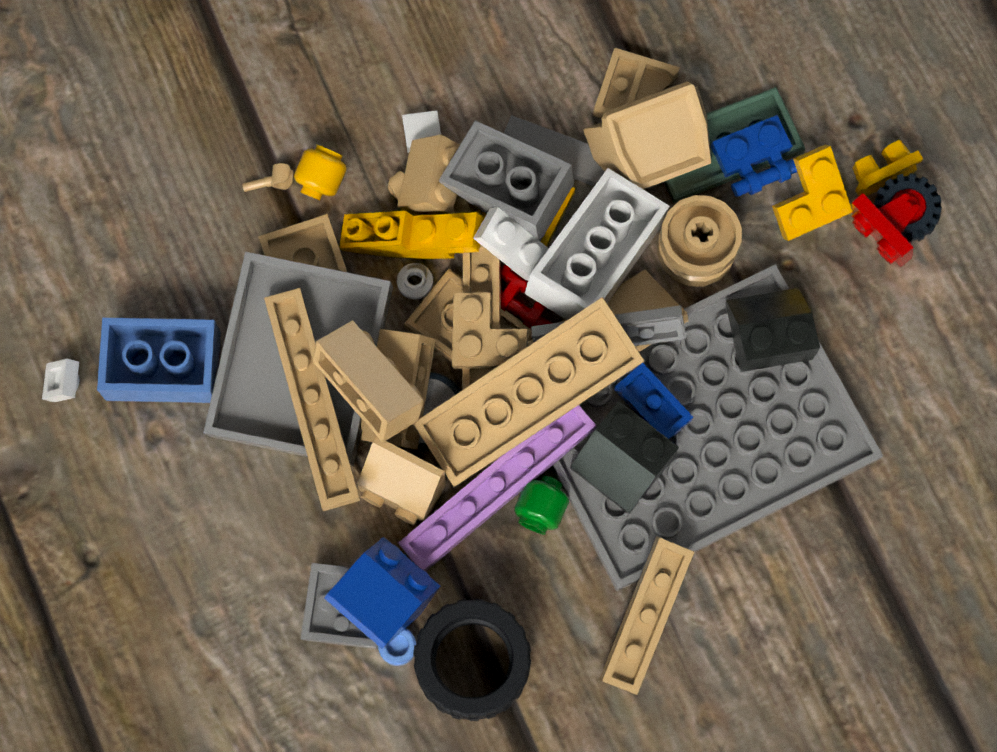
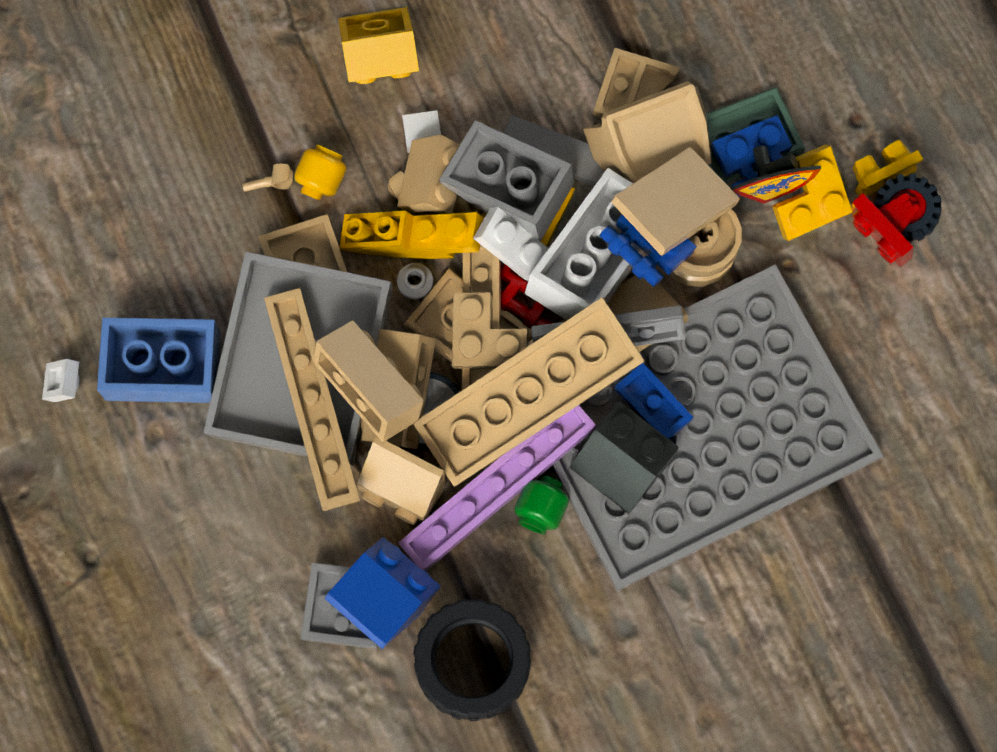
light blue tile [378,629,417,666] -> none
tan plate [599,536,694,695] -> none
pearl dark grey slope [725,288,820,372] -> none
none -> yellow slope [338,7,419,84]
none -> blue plate [600,215,697,287]
none -> tan tile [611,147,740,256]
none -> shield [730,146,821,204]

